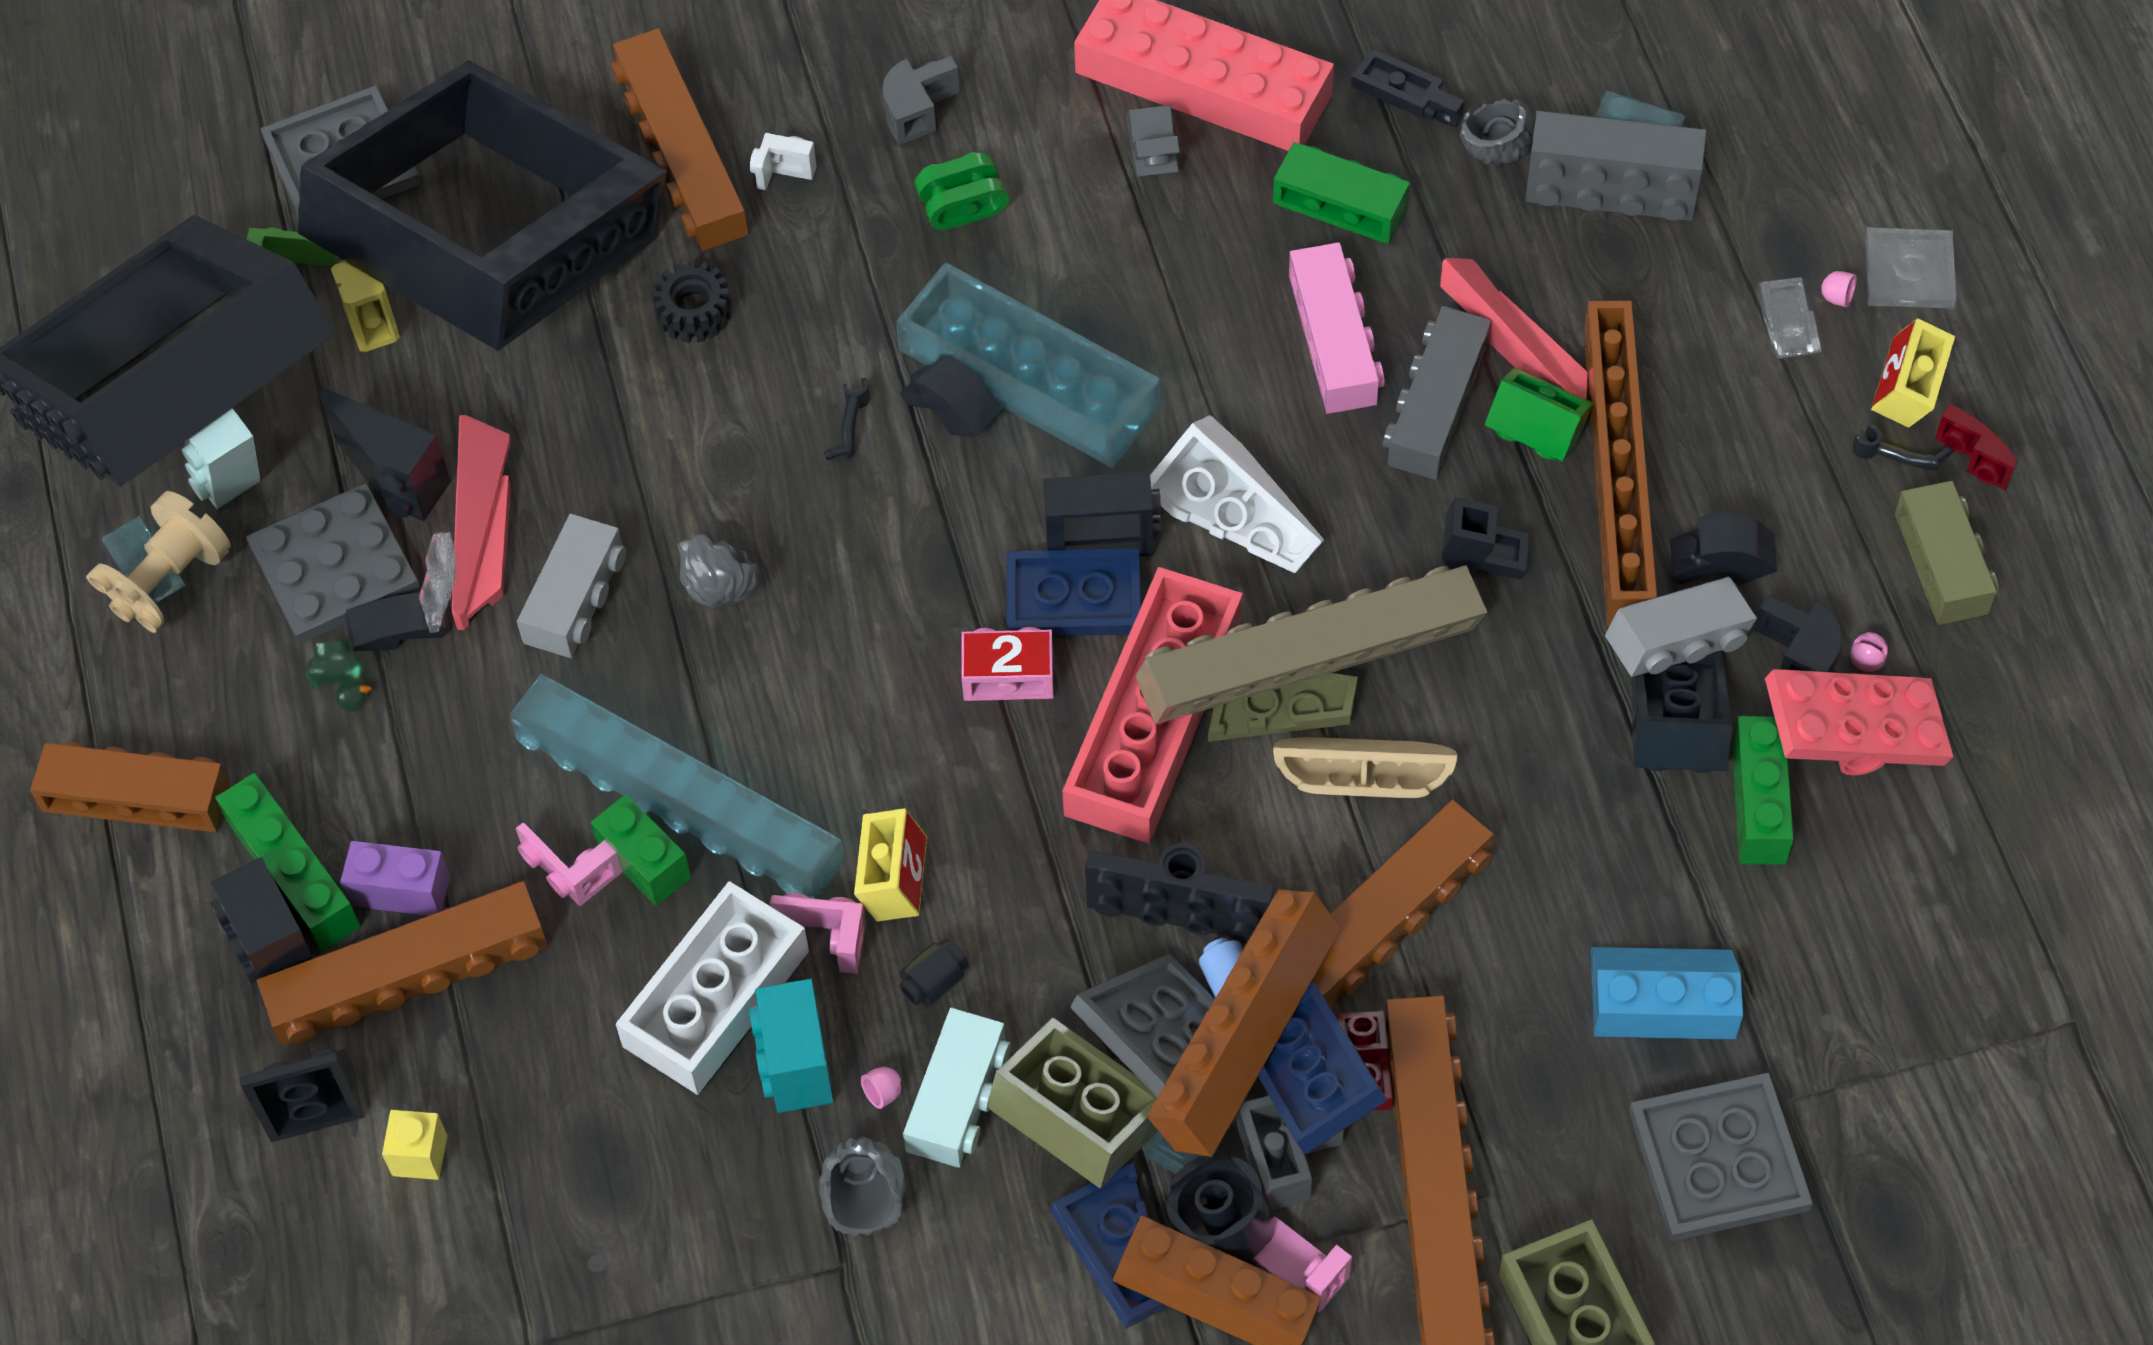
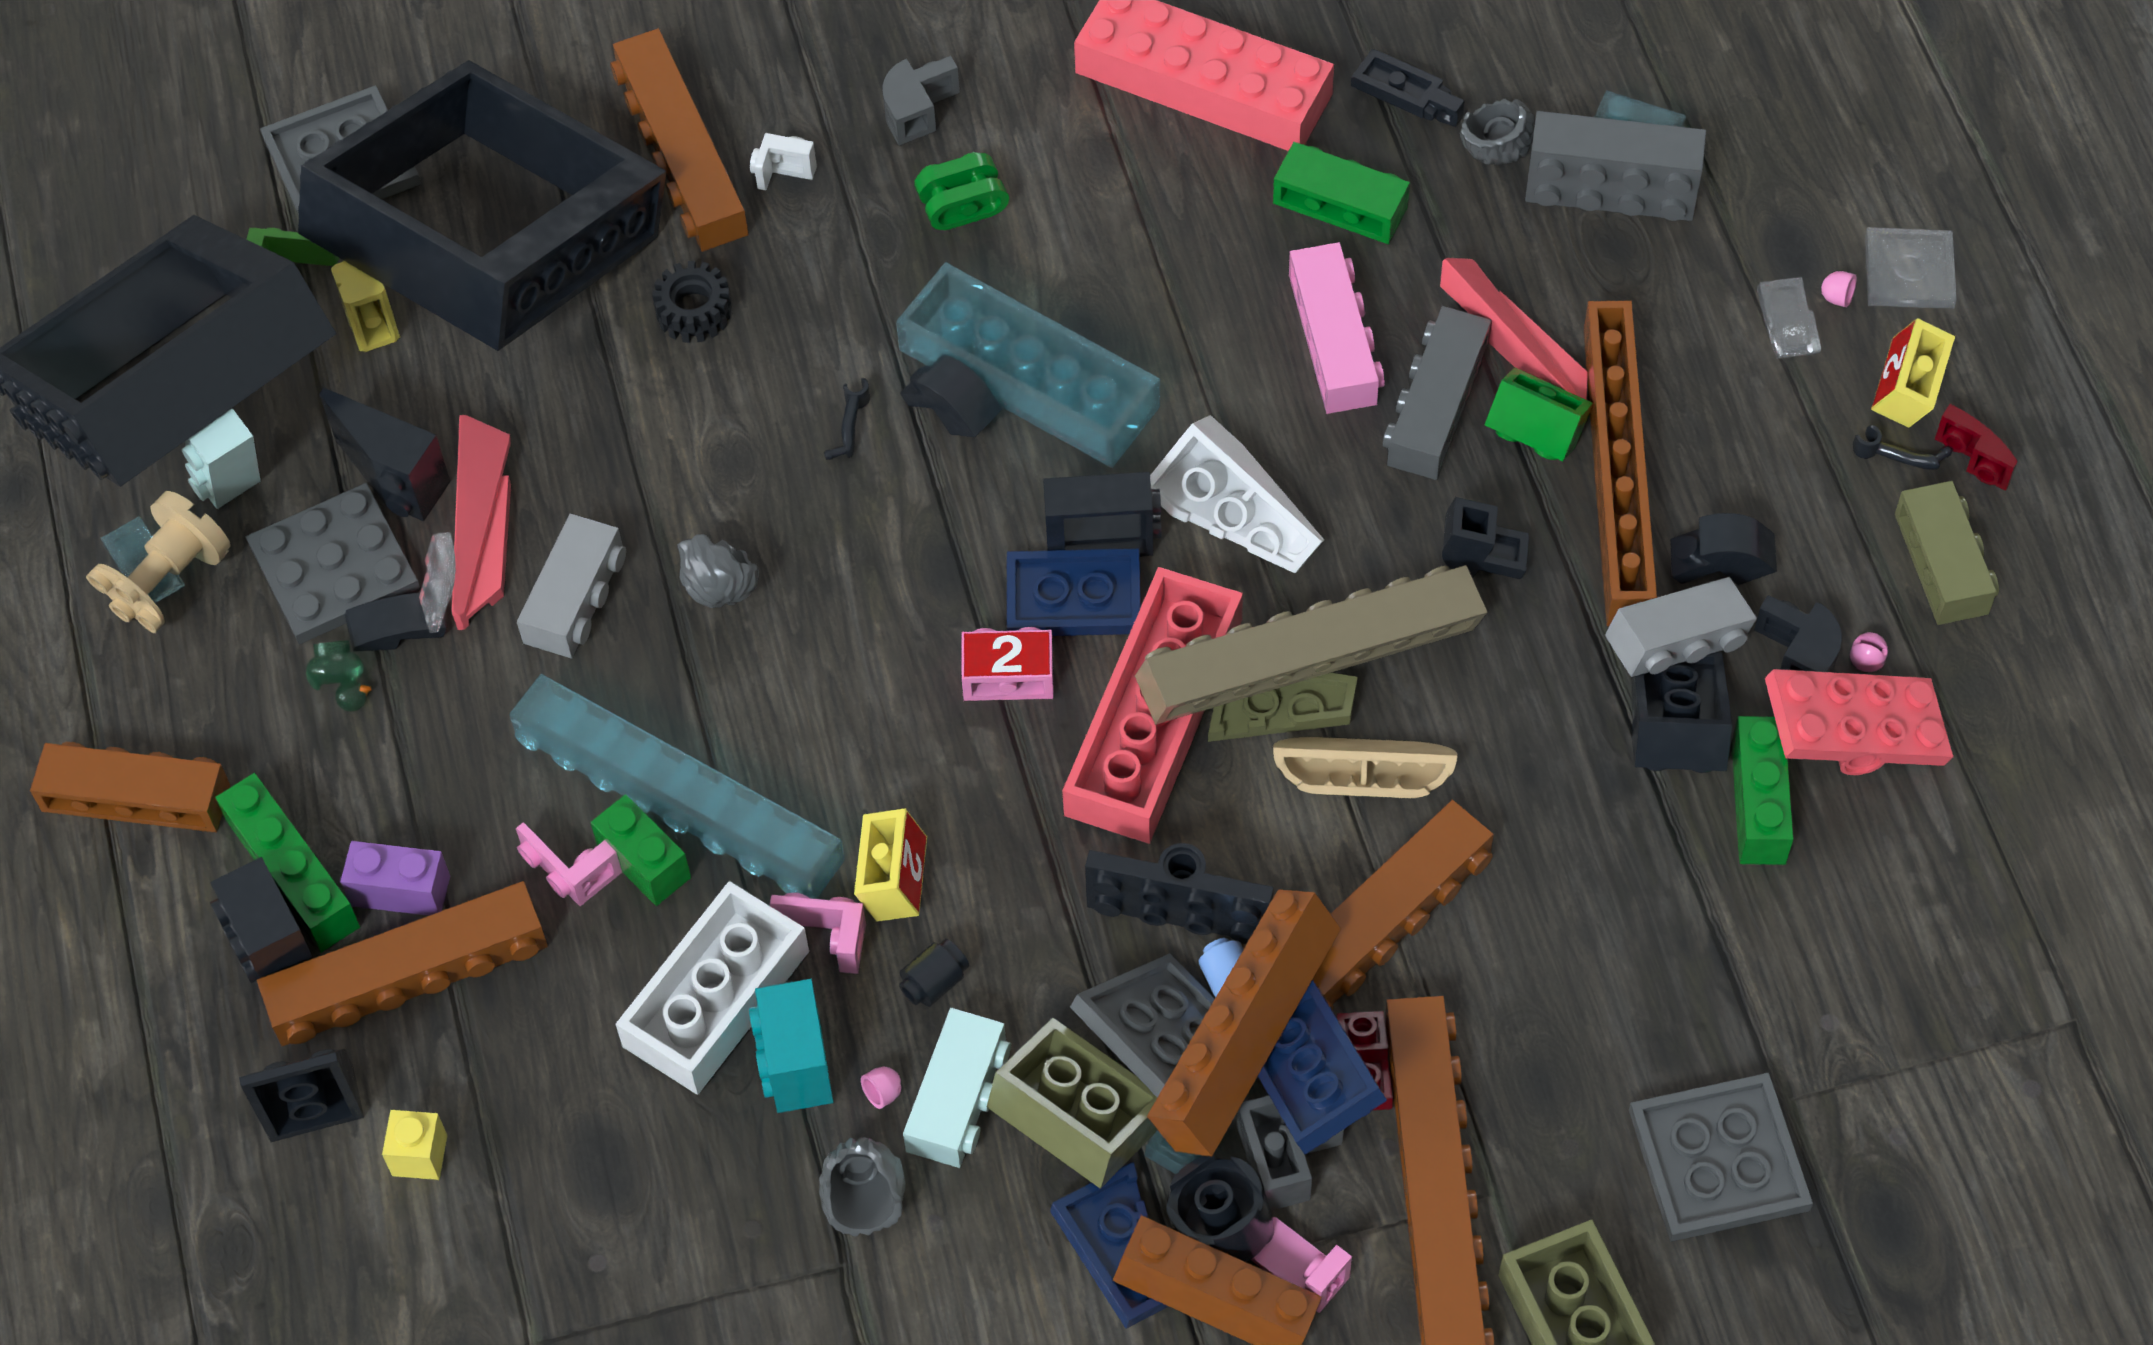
dark grey brick [1126,105,1179,177] -> none
dark azure slope [1591,947,1743,1039] -> none

